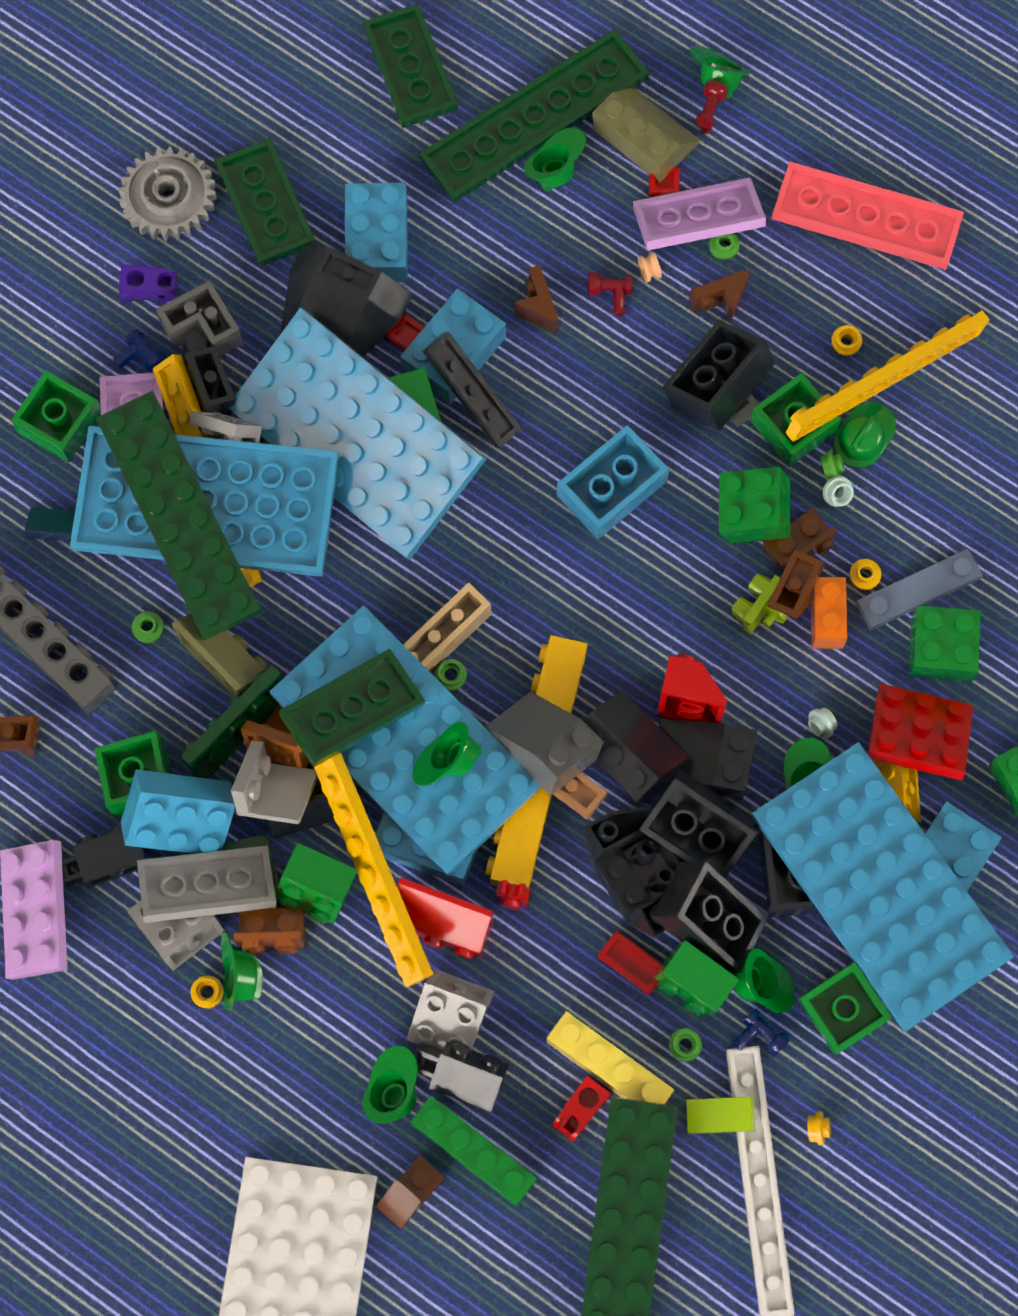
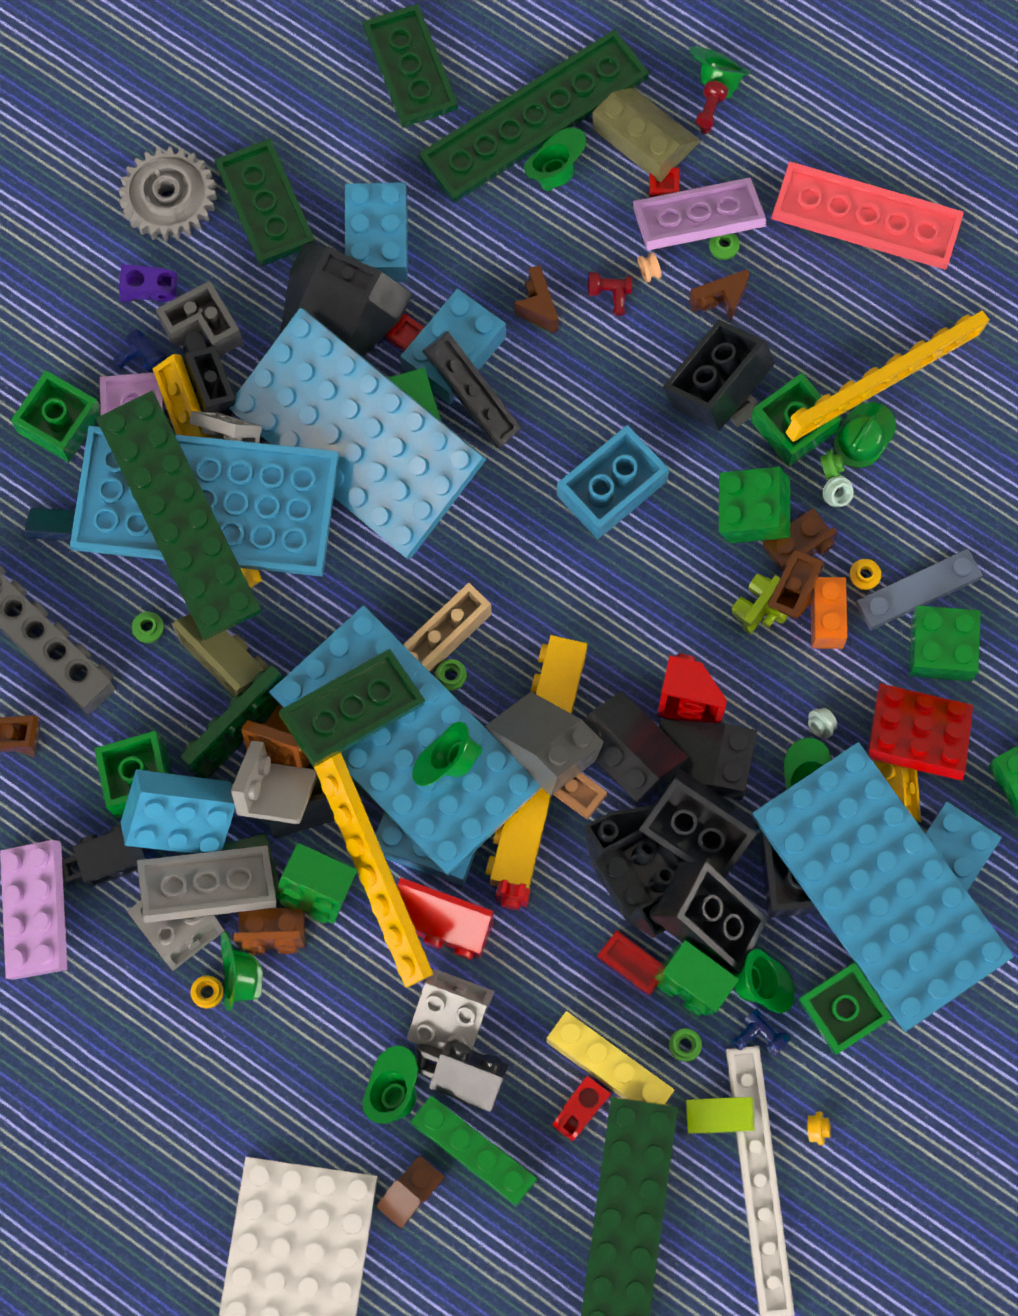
yellow plate [831,325,862,356] -> none

